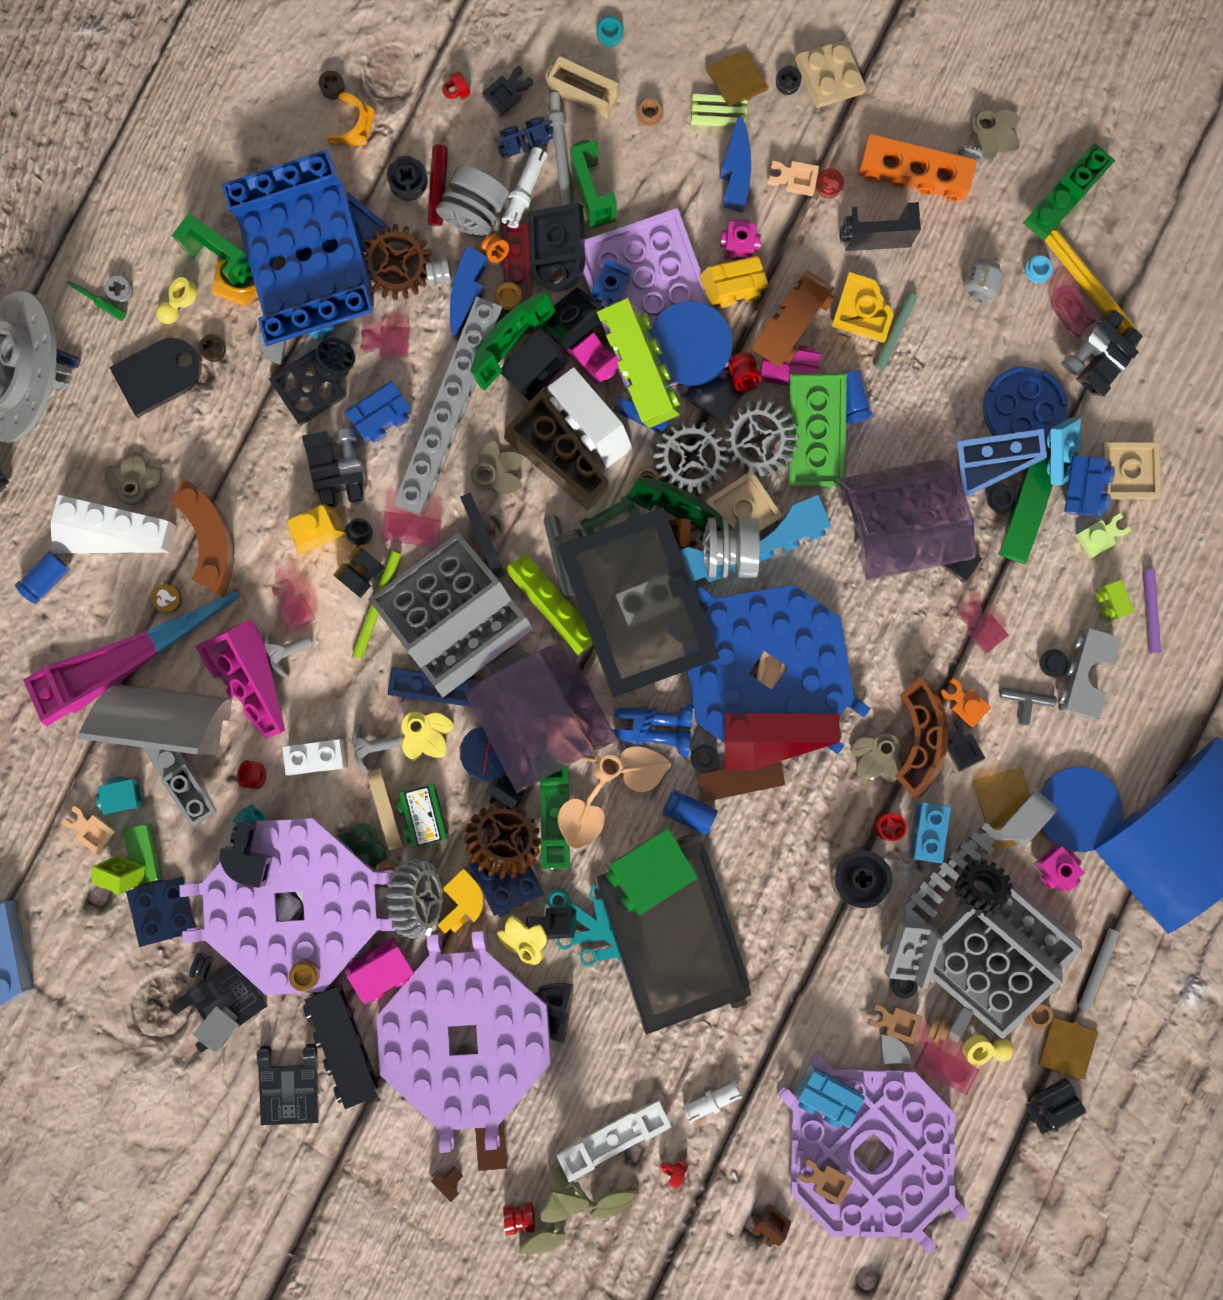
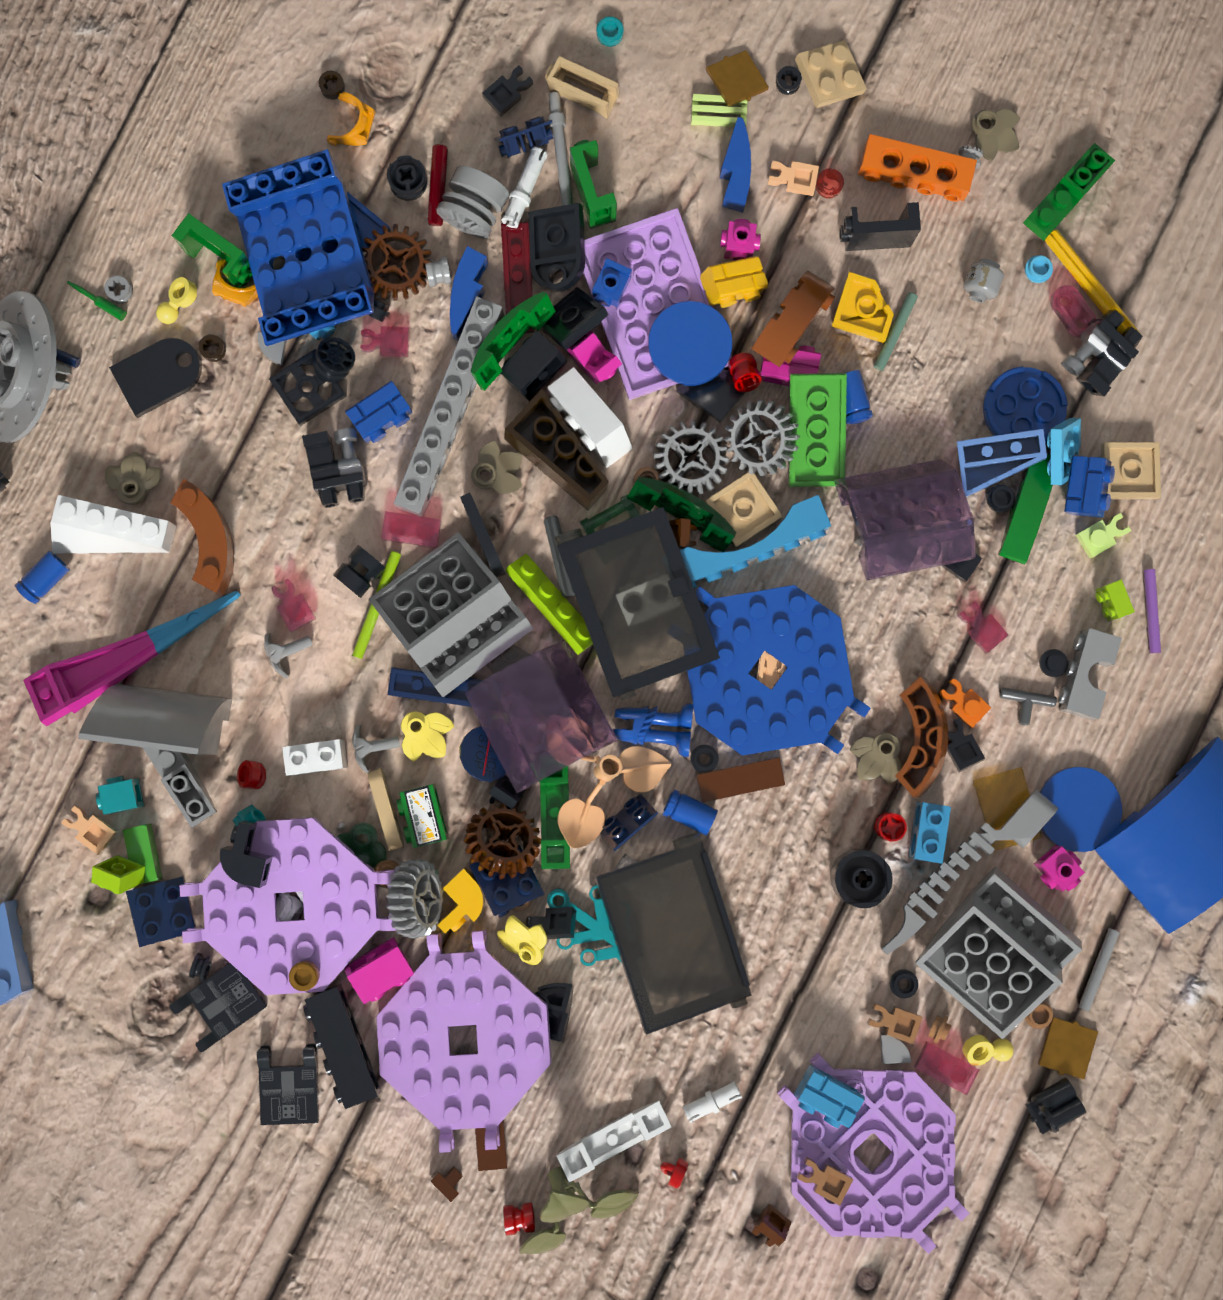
pearl gold tile [151,584,182,613] -> none
light grey brick [193,1006,239,1054] -> none
dark pink wedge [195,619,285,739] -> none
yellow torso [286,505,345,555] -> none
black plate [344,518,373,545] -> none
red tile [442,71,471,101] -> none
orange bush [481,234,509,263] -> none
pearl gold tile [494,282,523,312] -> none
lime wedge [597,298,681,428] -> none
green panel [605,827,698,916] -> none
blue tile [614,396,669,435] -> none
medium nougat plate [636,98,664,127] -> none
light grey wheel [703,518,760,578] -> none
dark red wedge [725,713,840,770] -> none
light grey bracket [884,922,943,989] -> none
light grey tile [948,1008,973,1045] -> none
black tyre [954,859,1013,917] -> none
none -> black plate [368,299,390,322]
none -> dark blue hinge [600,794,659,851]

